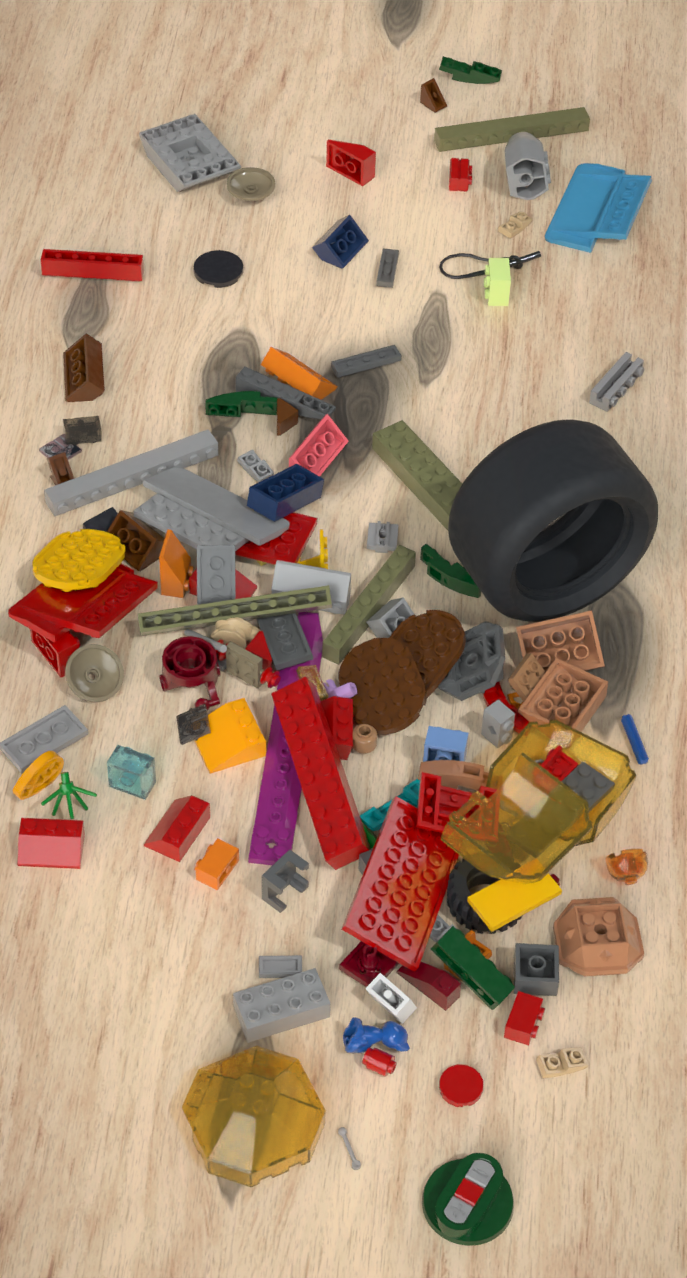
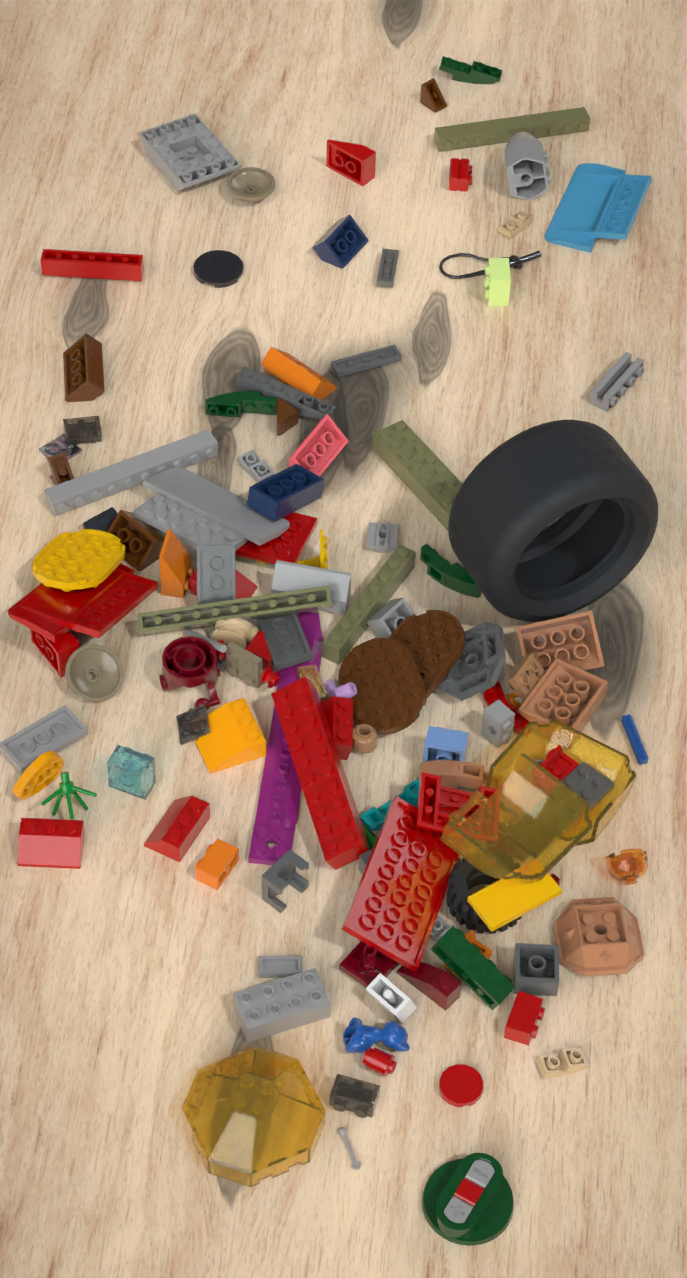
none -> clear smoke brick [329,1074,381,1118]

